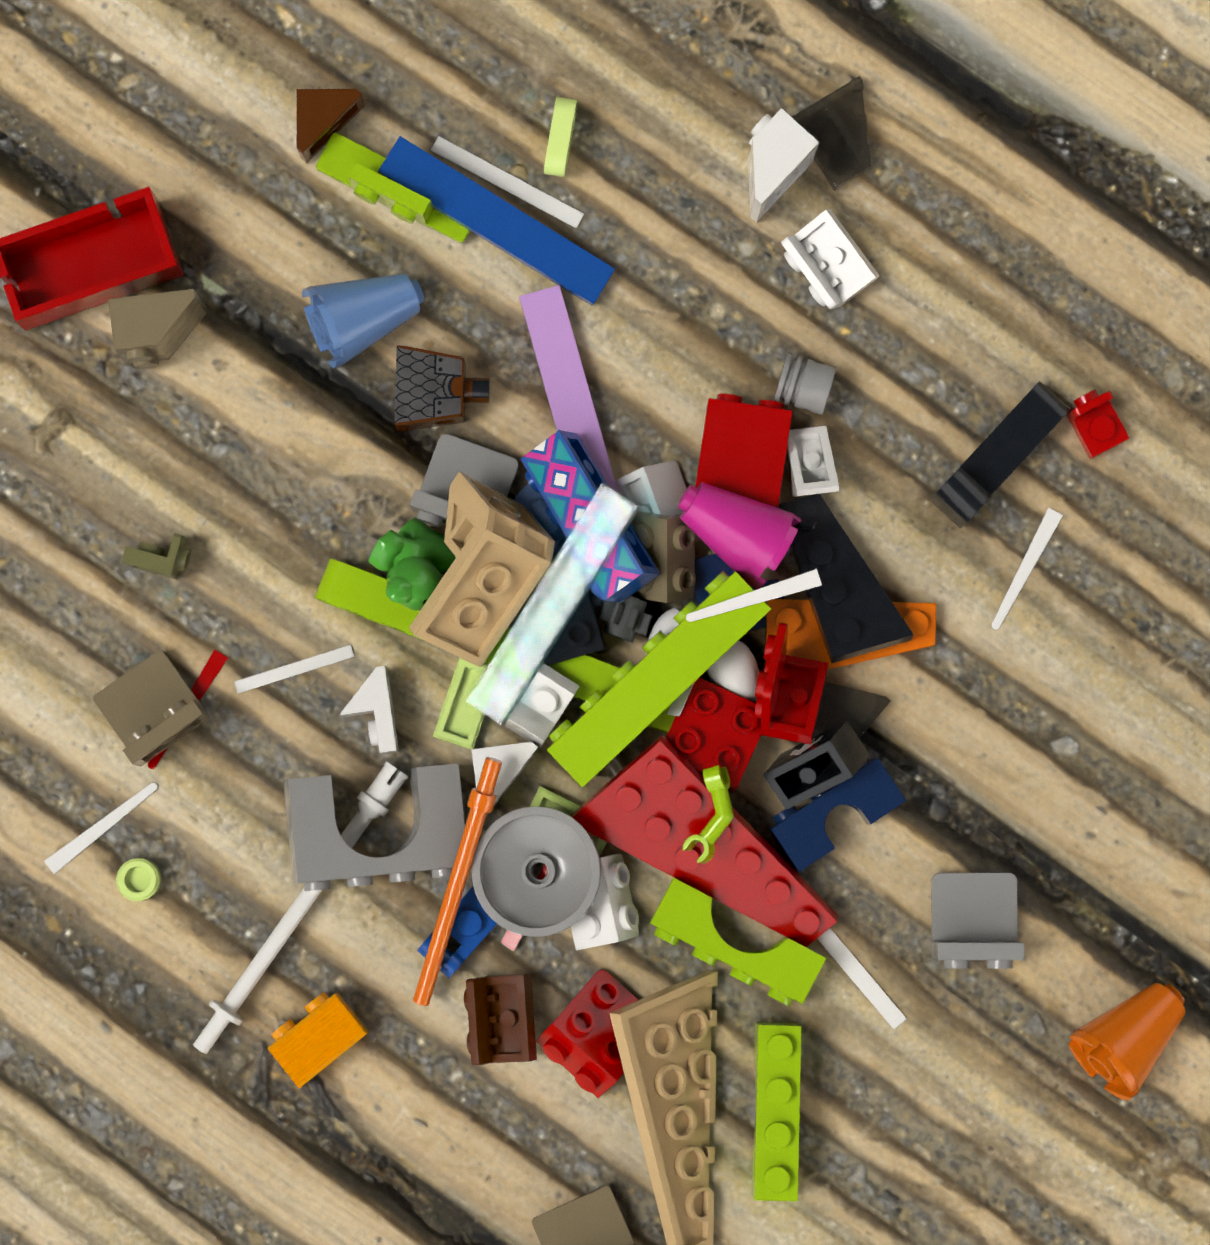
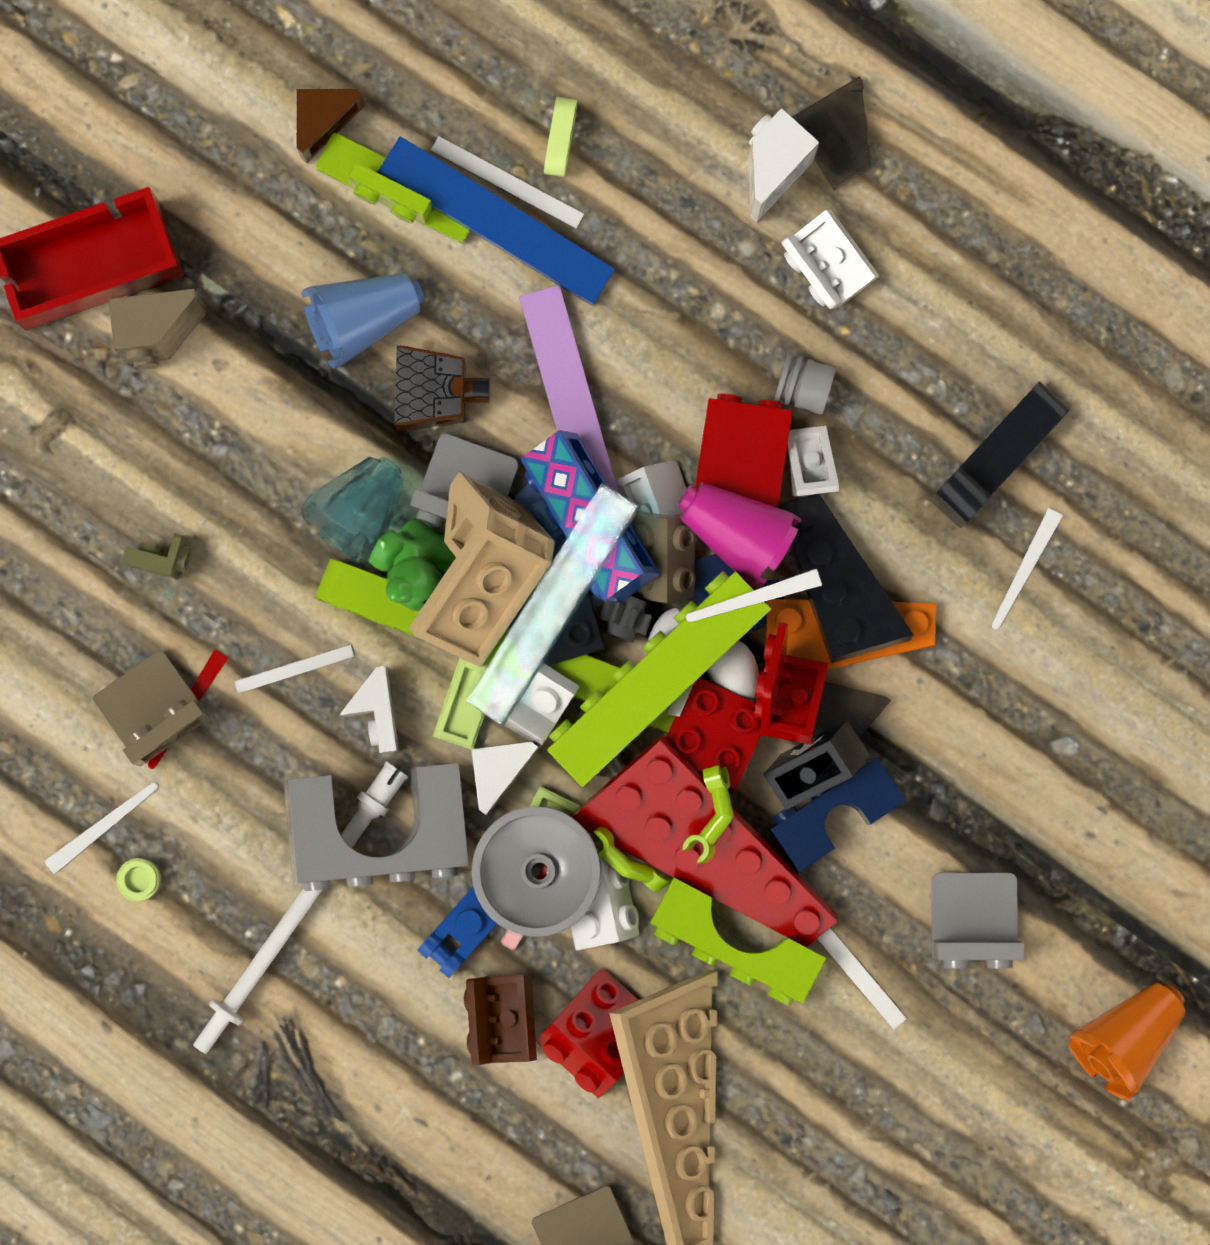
light orange brick [267,992,369,1089] -> none
orange bar [413,757,502,1006] -> none
lime arch [751,1022,801,1202] -> none
red bracket [1066,389,1130,459] -> none
none -> clear light blue cone [301,457,404,565]
none -> lime arm [594,827,672,893]

